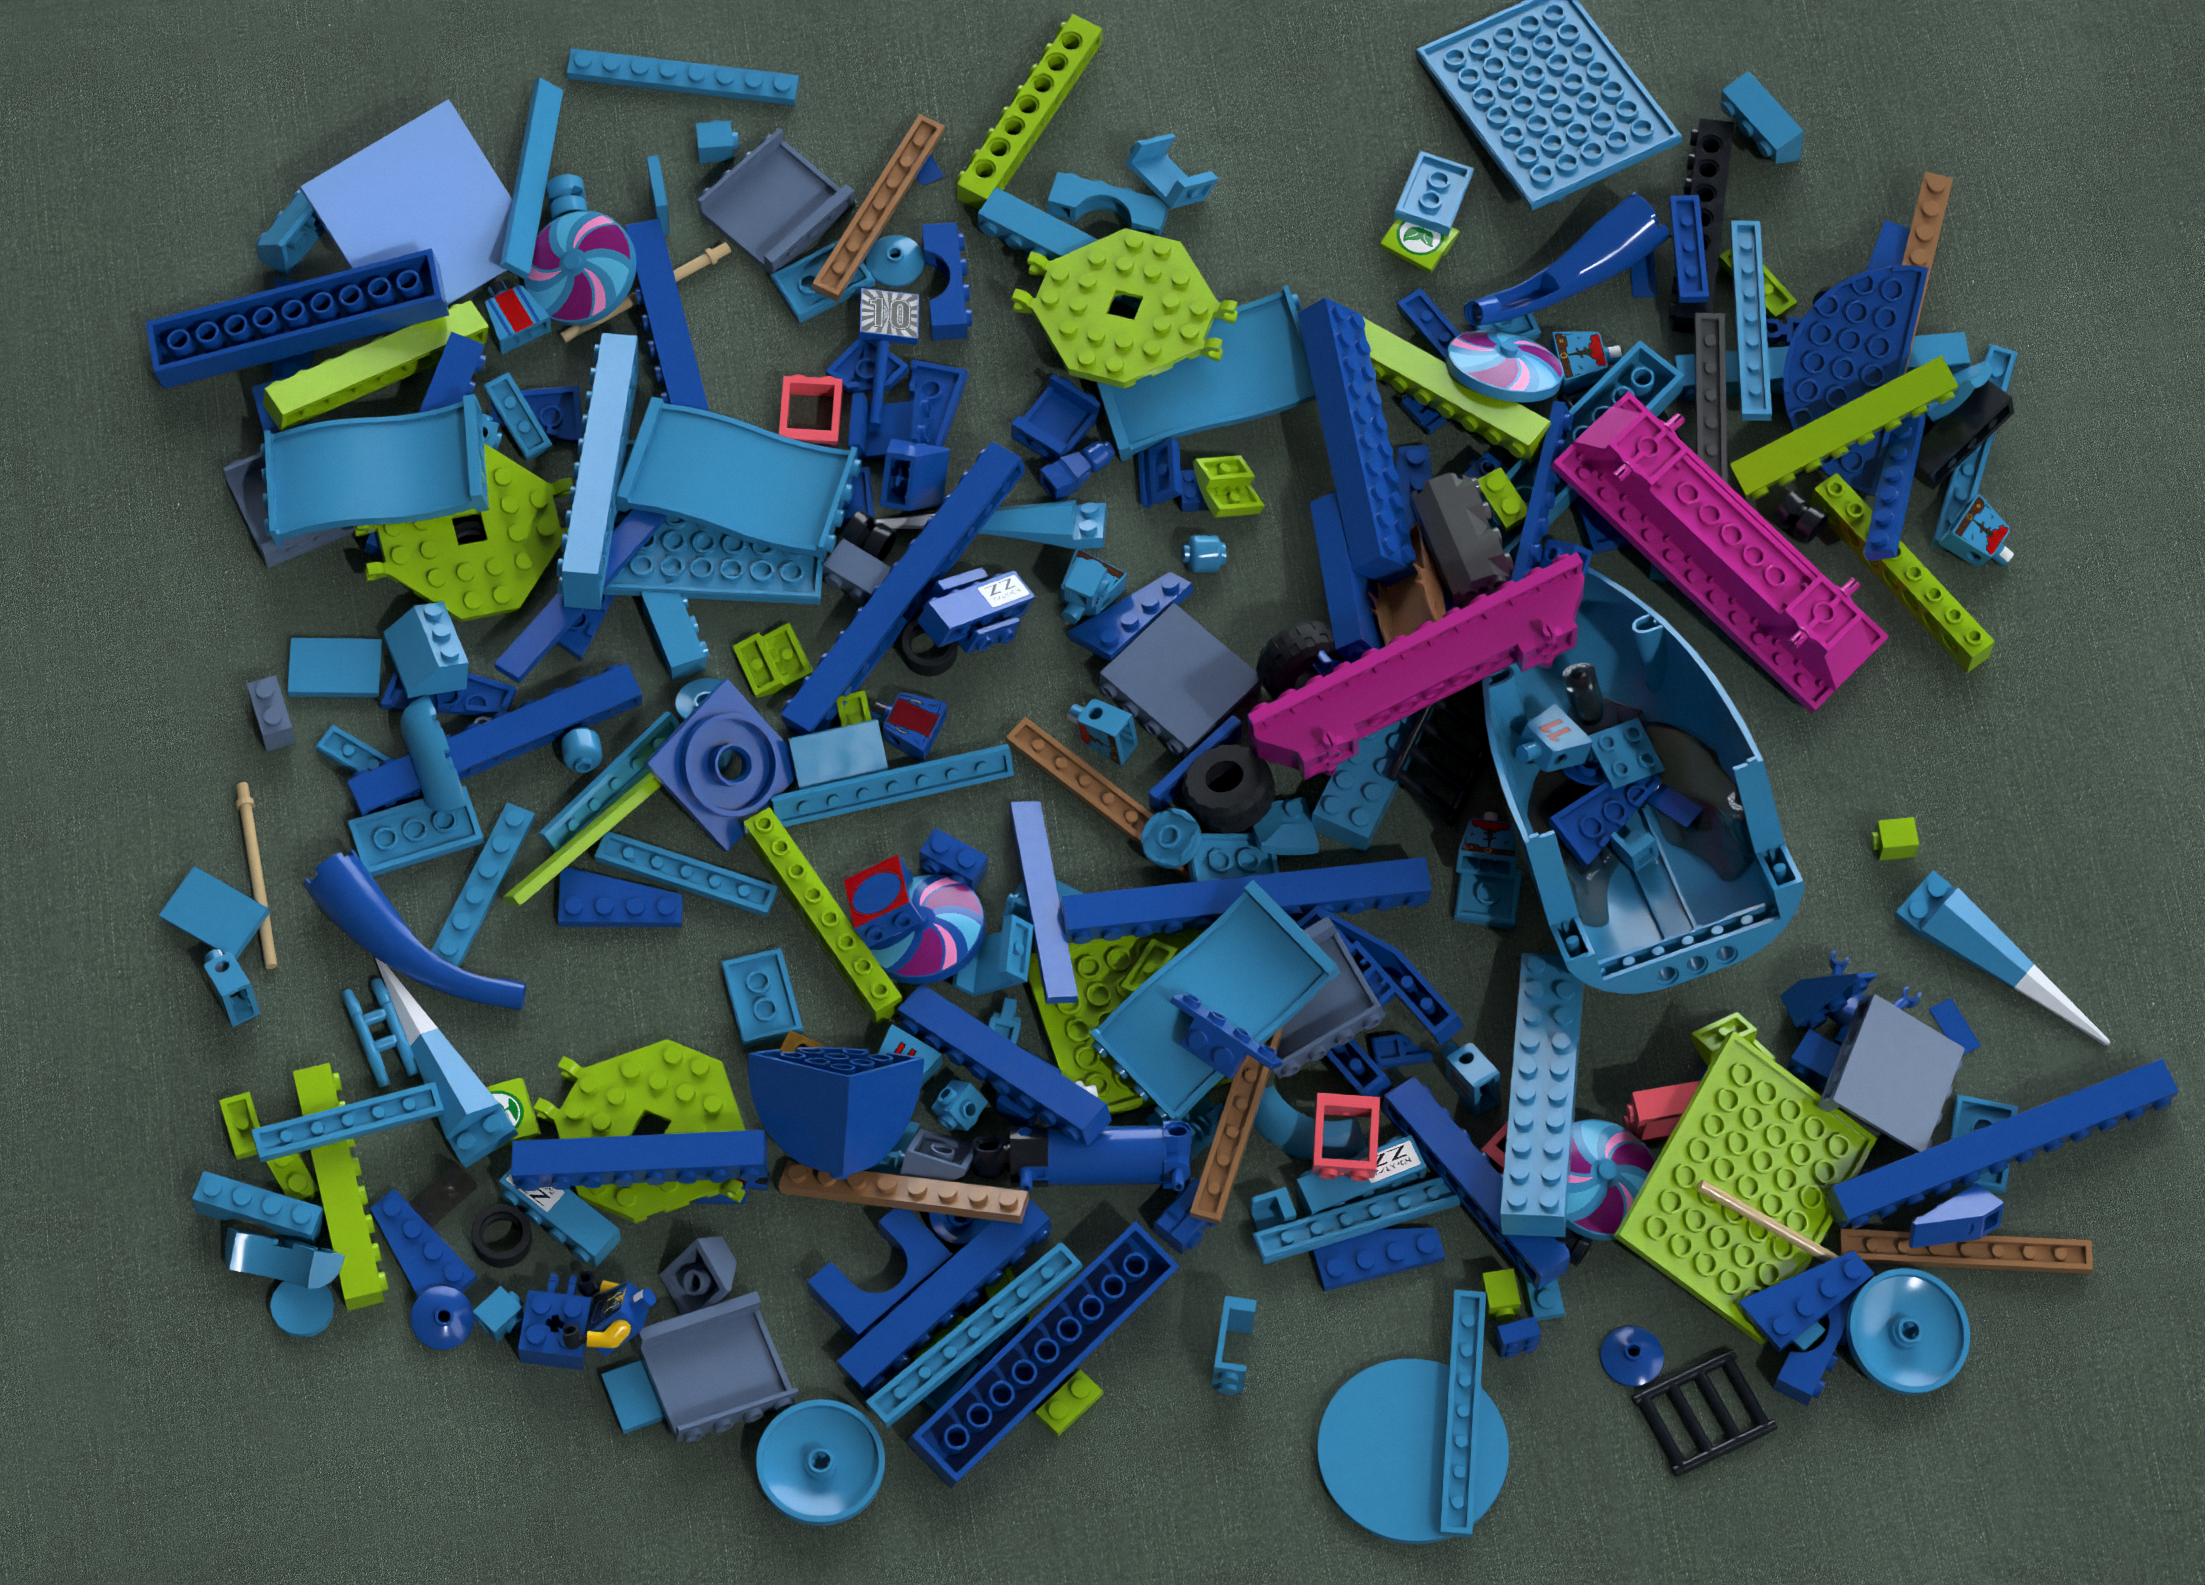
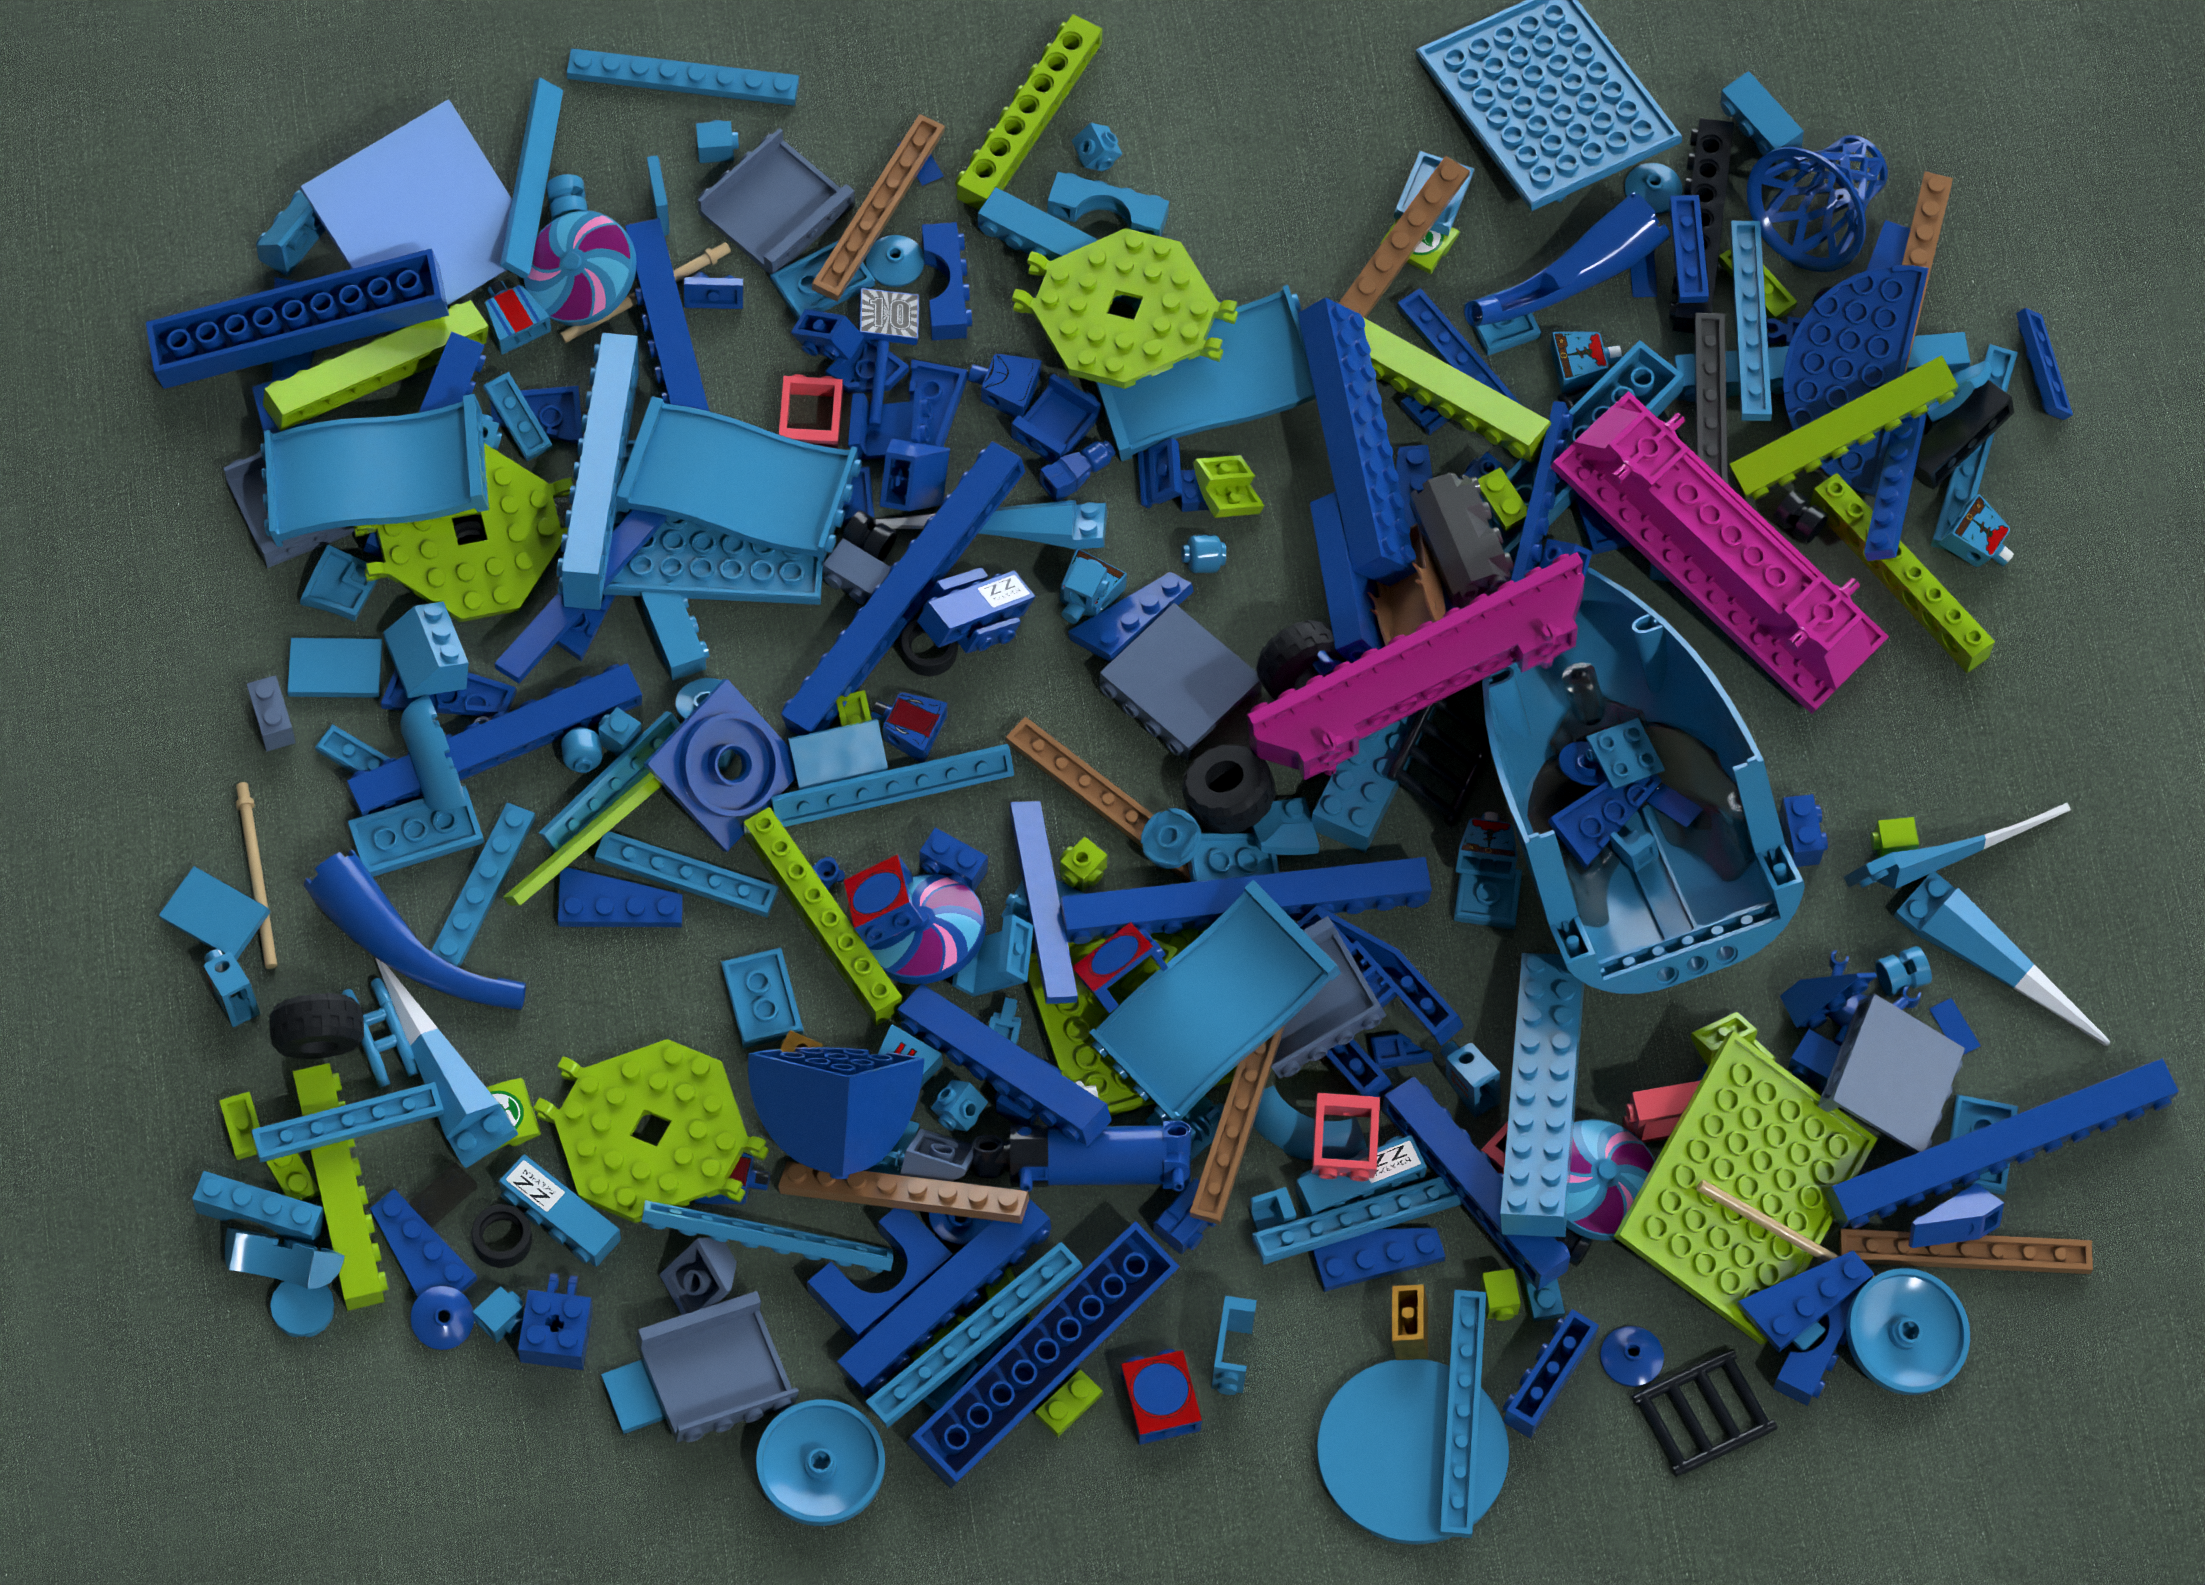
blue brick [511,1130,768,1191] -> none
torso [562,1271,656,1357] -> none
lime slope [733,623,813,698] -> none
dark azure torso [1067,699,1138,767] -> none
dark azure panel [1125,133,1219,209] -> none
blue tile [1148,715,1242,813] -> none
blue bracket [1170,993,1283,1079] -> none
dish [1445,330,1564,402] -> none
blue piece [1494,1316,1541,1358] -> none
dark azure torso [1516,704,1593,772] -> none
none -> black tyre [269,993,364,1059]
none -> dark azure plate [300,545,379,622]
none -> dark azure brick [598,707,642,756]
none -> dark azure plate [642,1200,893,1273]
none -> blue tile [684,271,744,309]
none -> blue brick [791,309,864,360]
none -> blue plate [811,857,845,890]
none -> blue torso [968,354,1042,418]
none -> lime brick [1059,836,1108,892]
none -> dark azure brick [1071,123,1122,171]
none -> blue panel [1072,922,1168,1013]
none -> panel [1120,1349,1202,1445]
none -> medium nougat plate [1338,155,1470,319]
none -> pearl gold brick [1392,1284,1428,1360]
none -> blue brick [1502,1309,1599,1439]
none -> dark azure dish [1625,163,1683,214]
none -> blue piece [1747,135,1888,272]
none -> blue brick [1779,794,1828,867]
none -> dark azure plate [1844,803,2071,889]
none -> dark azure wheel [1875,946,1932,997]
none -> blue plate [2016,308,2073,420]

